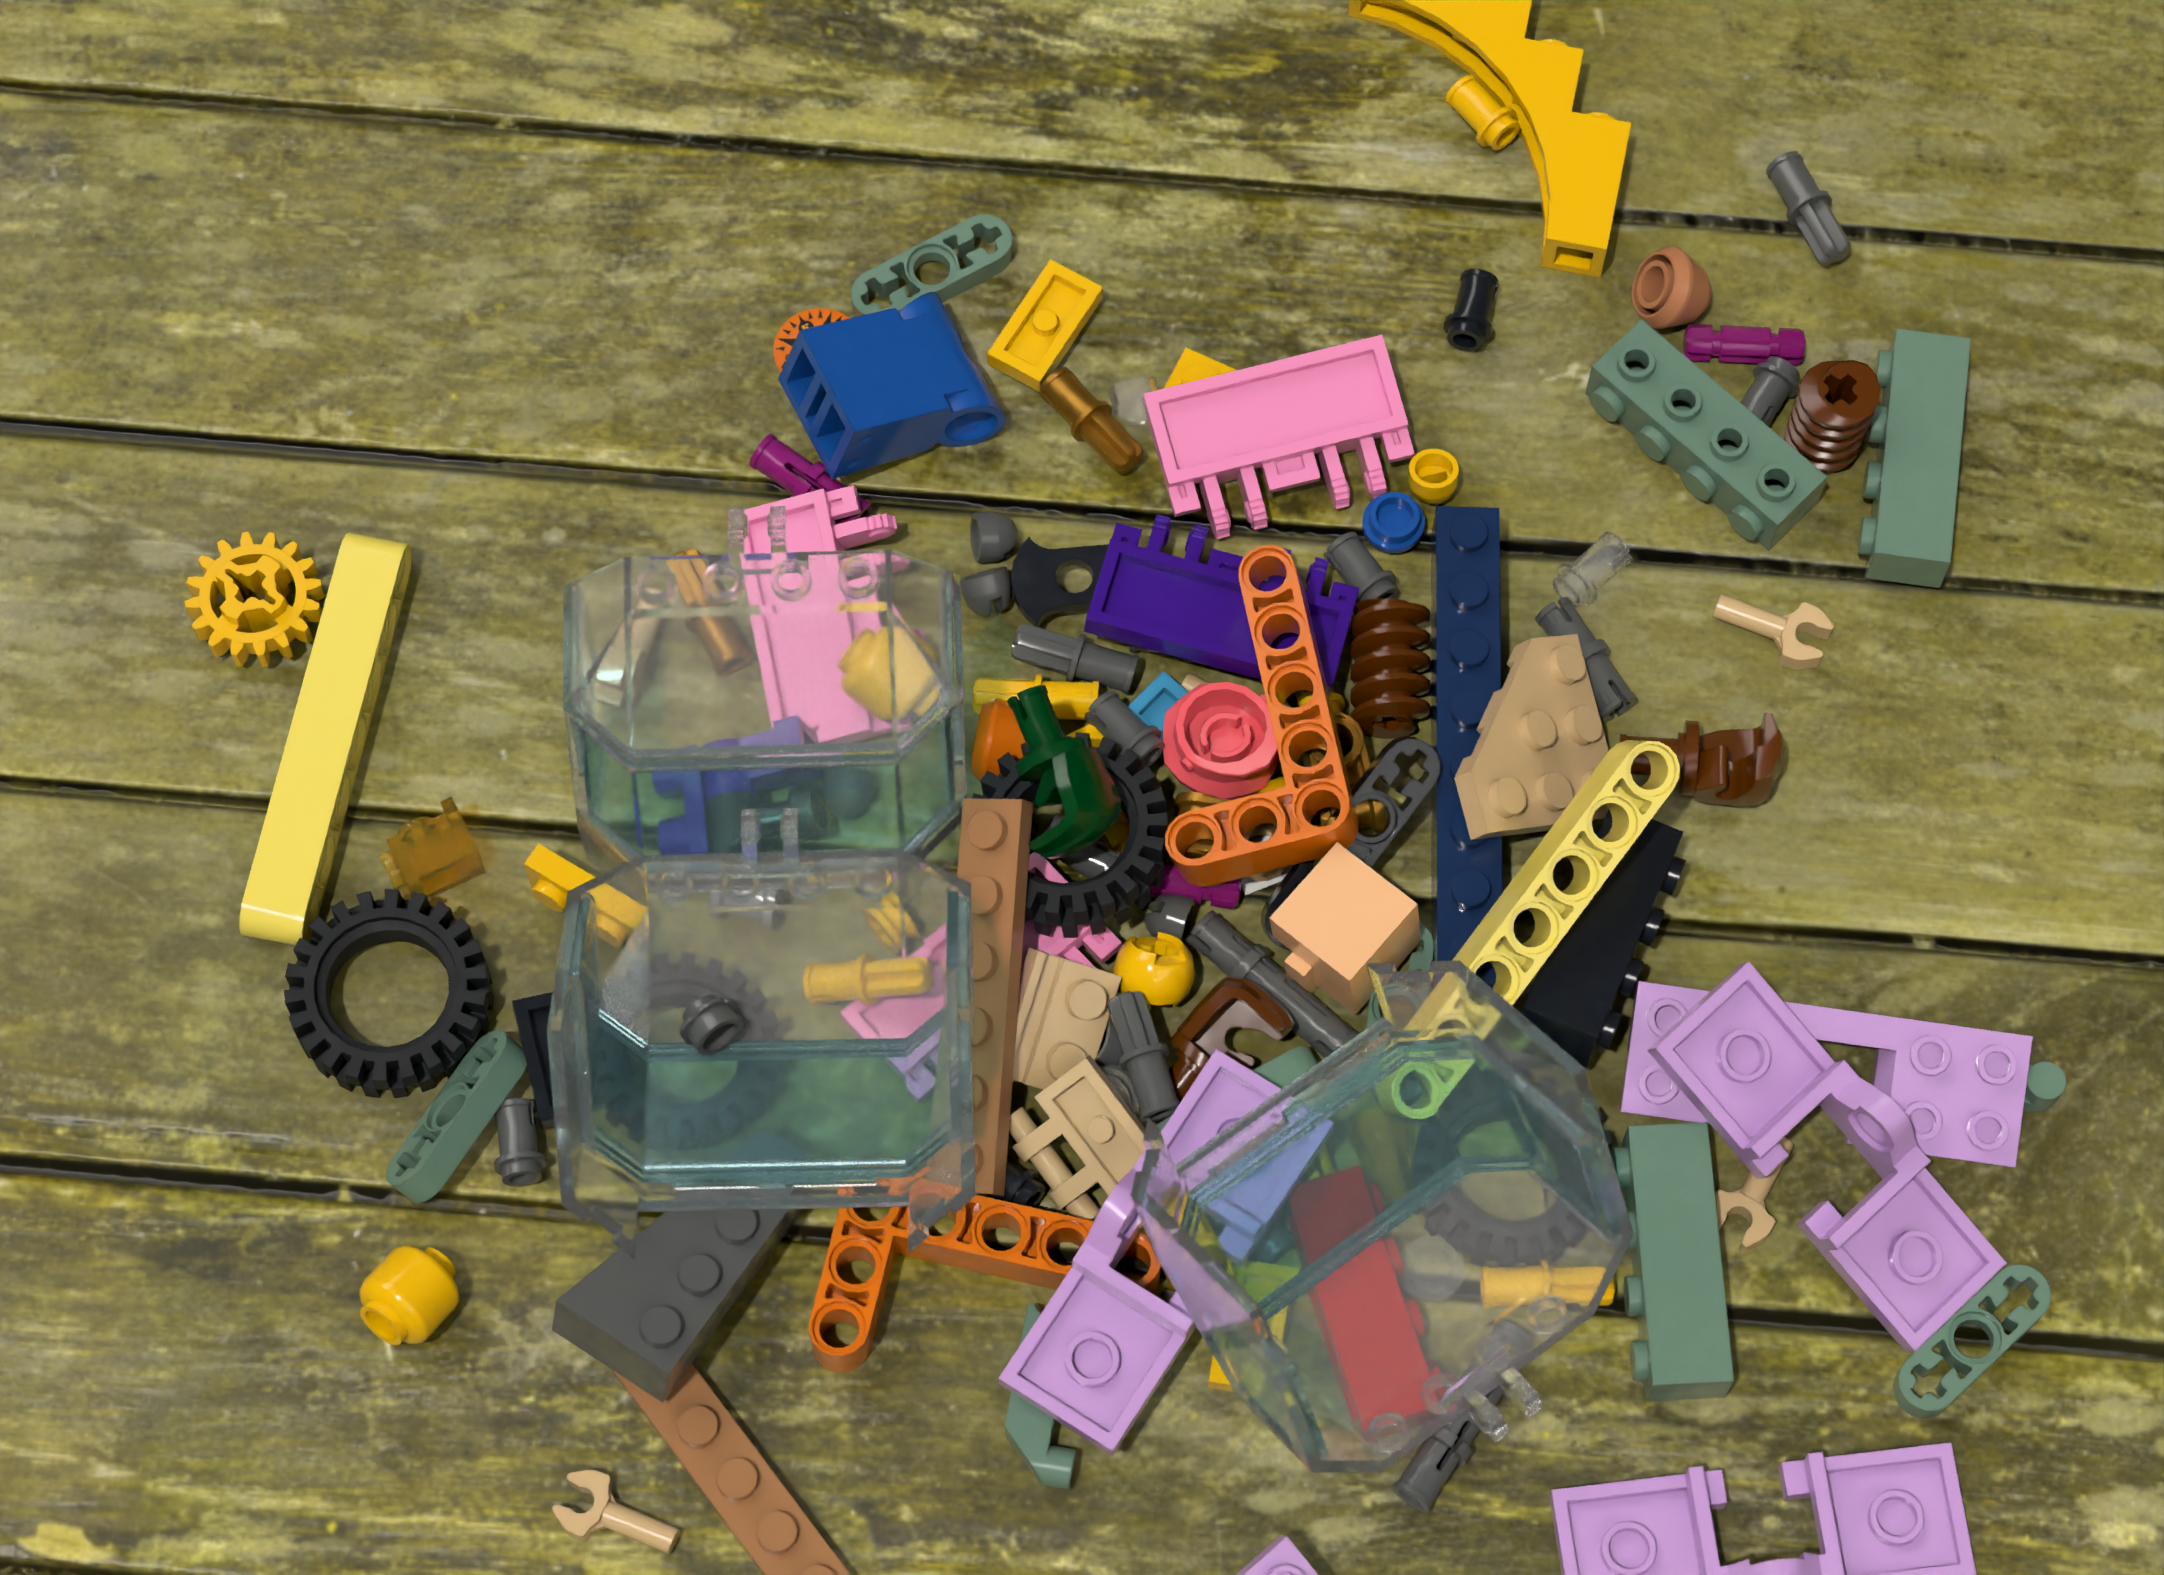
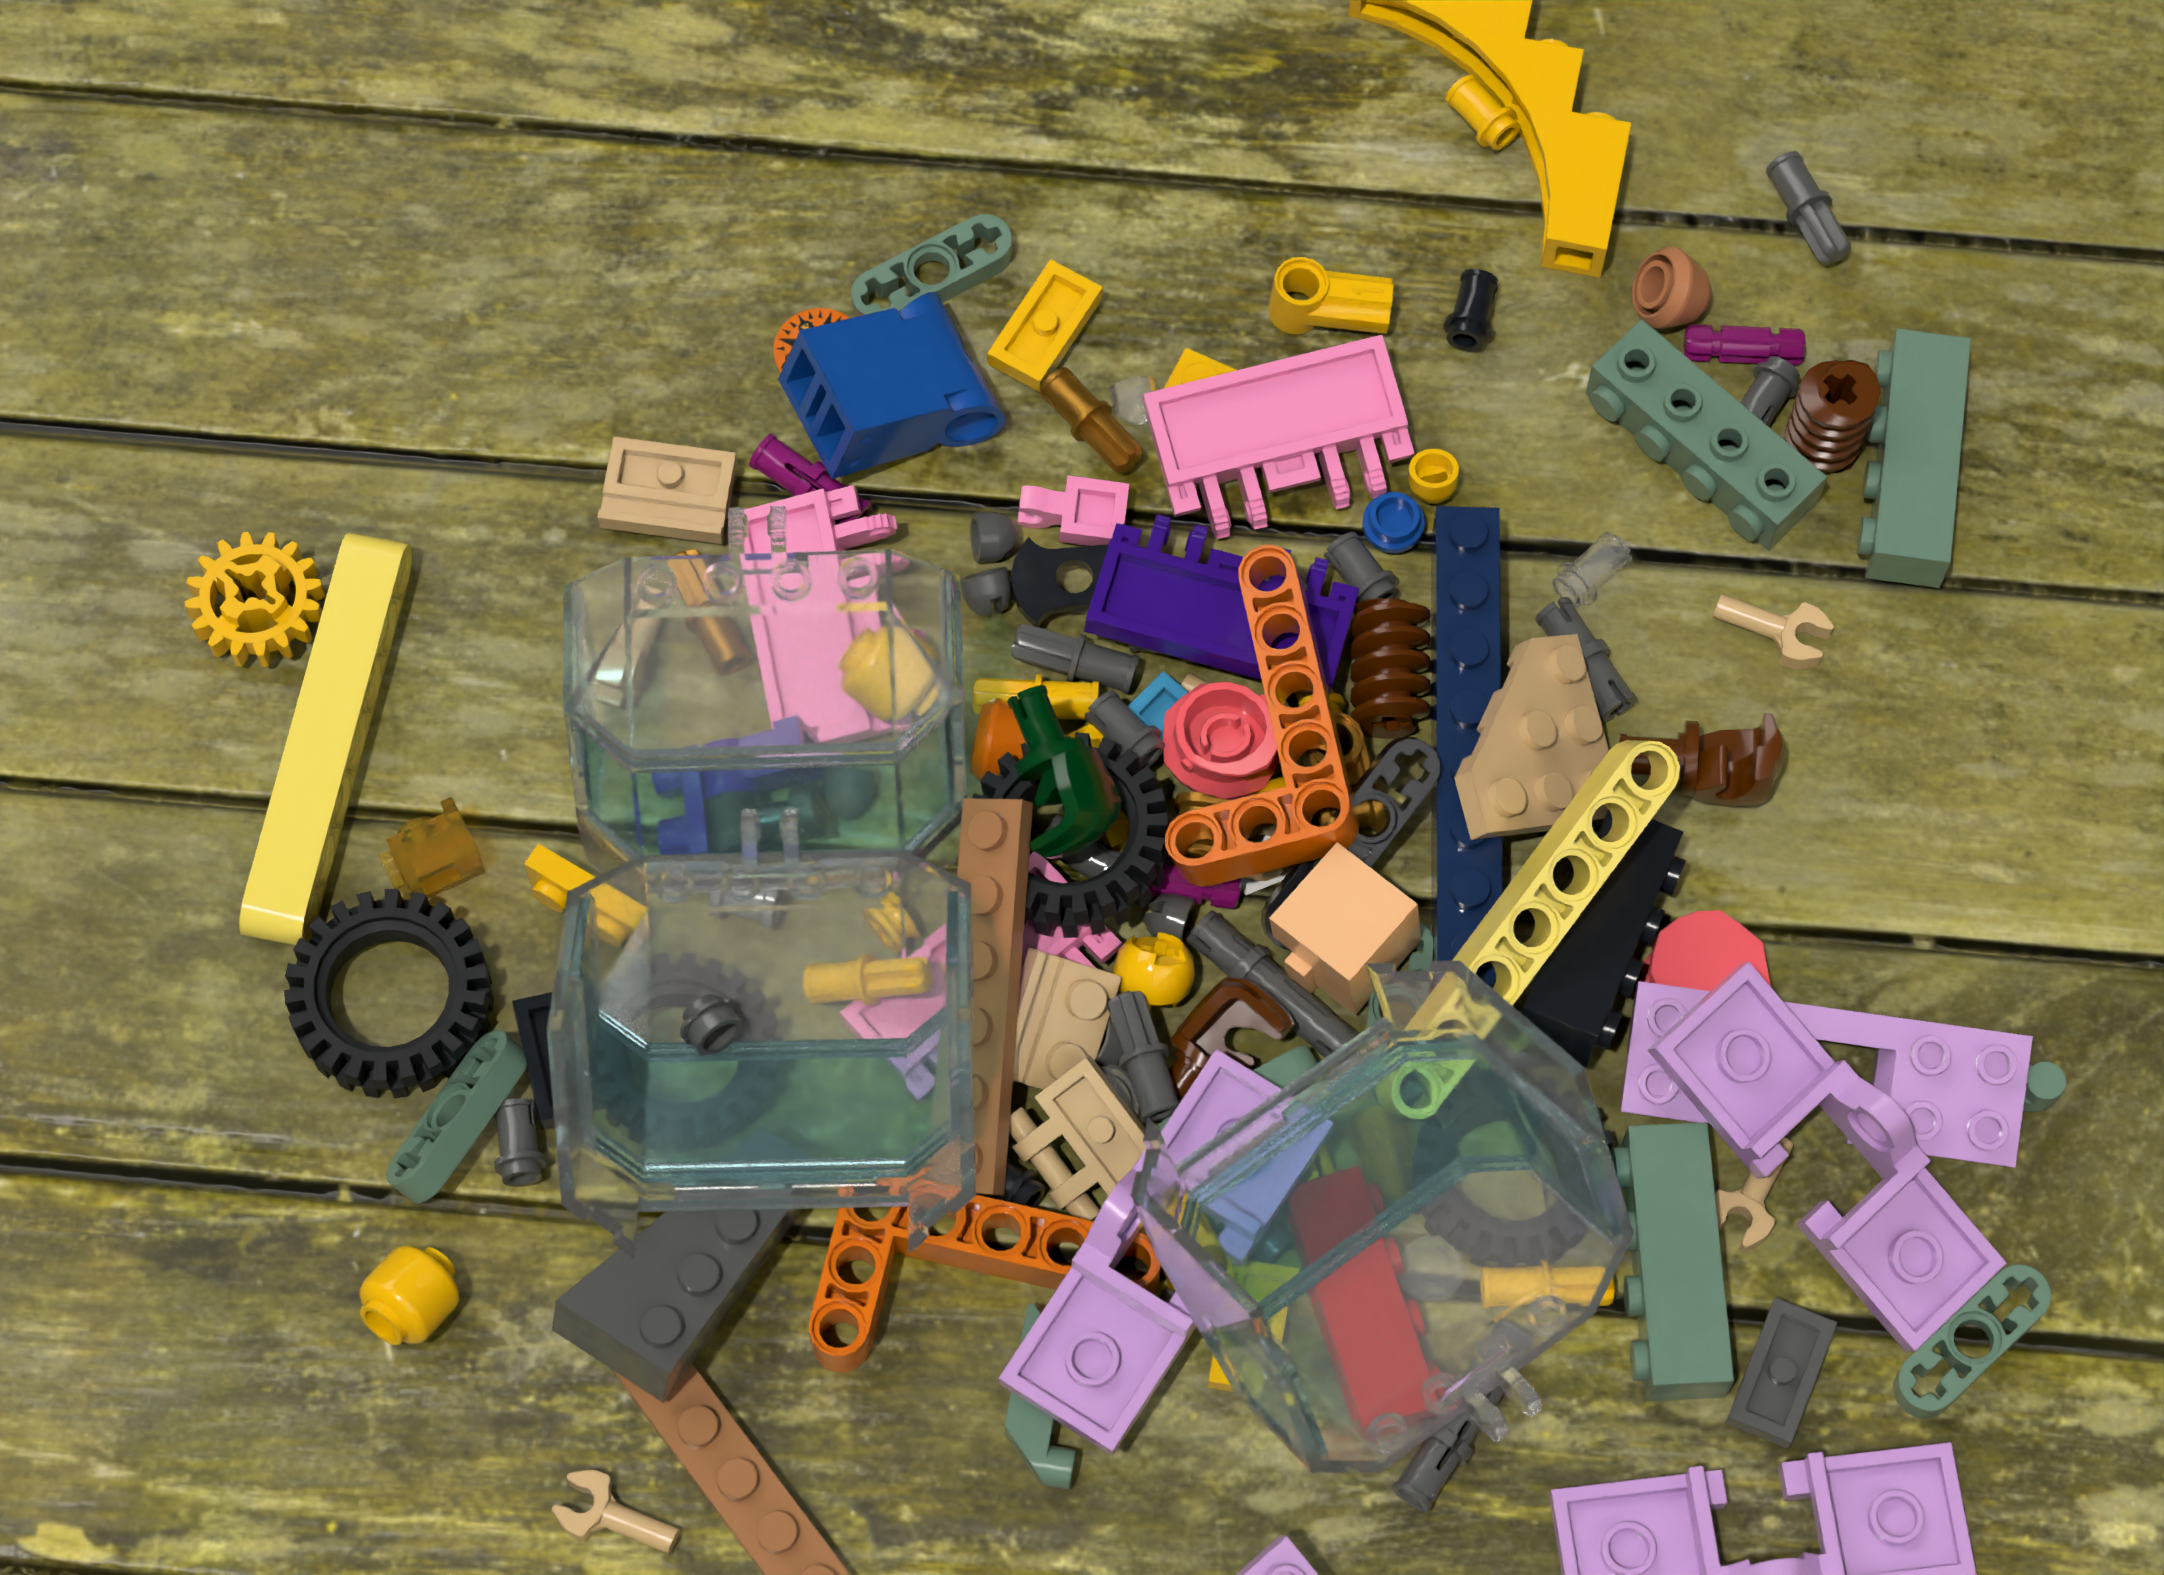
none -> tan plate [597,437,738,544]
none -> bright pink plate [1017,475,1129,546]
none -> yellow piece [1268,257,1394,335]
none -> coral hat [1637,910,1771,991]
none -> dark grey plate [1725,1297,1838,1449]

